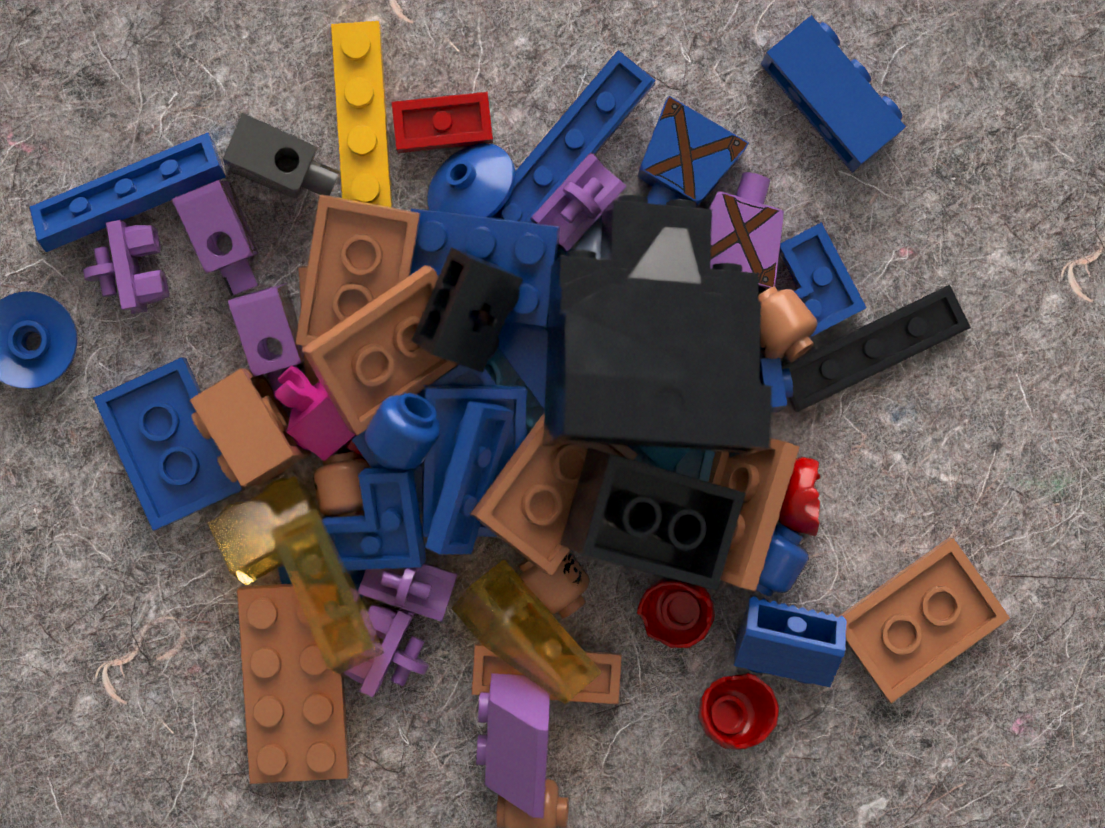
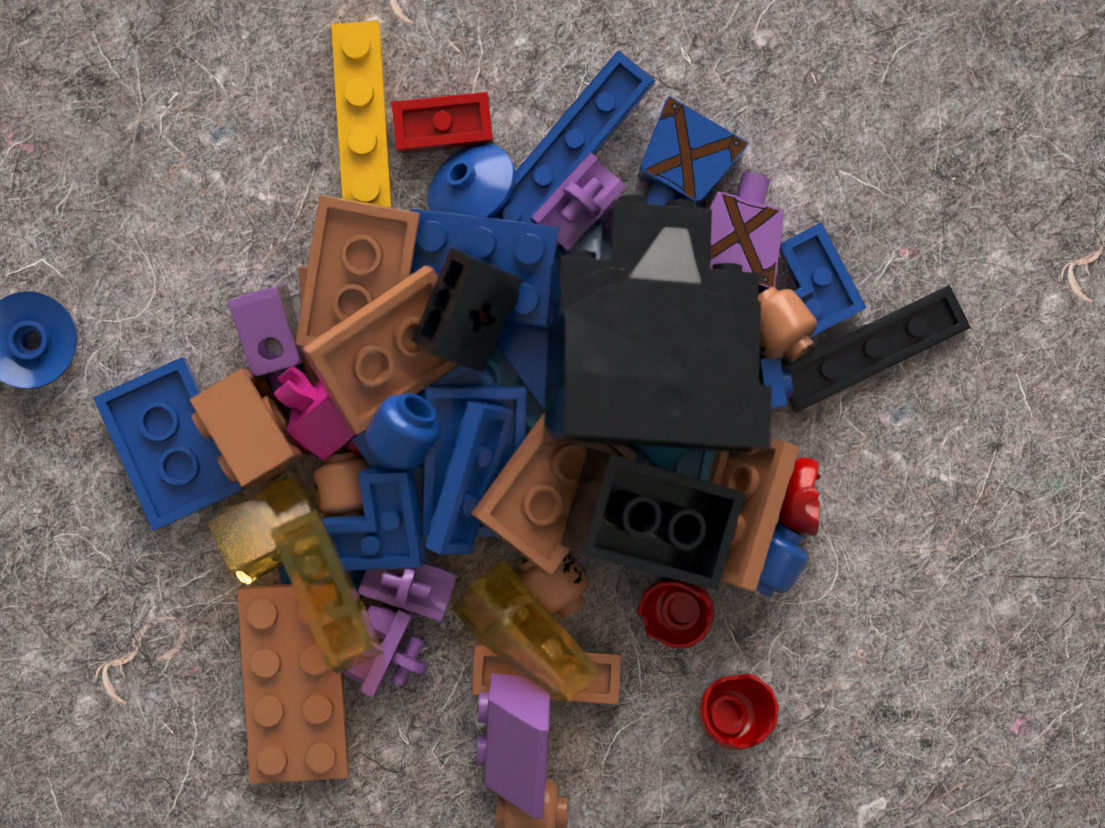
blue plate [29,132,226,252] -> none
medium lavender hips [83,220,169,314] -> none
medium lavender torso [172,180,259,296] -> none
dark grey torso [223,113,340,199] -> none
blue brick [734,596,847,688] -> none
blue brick [761,15,906,173] -> none
nougat plate [837,537,1010,703] -> none

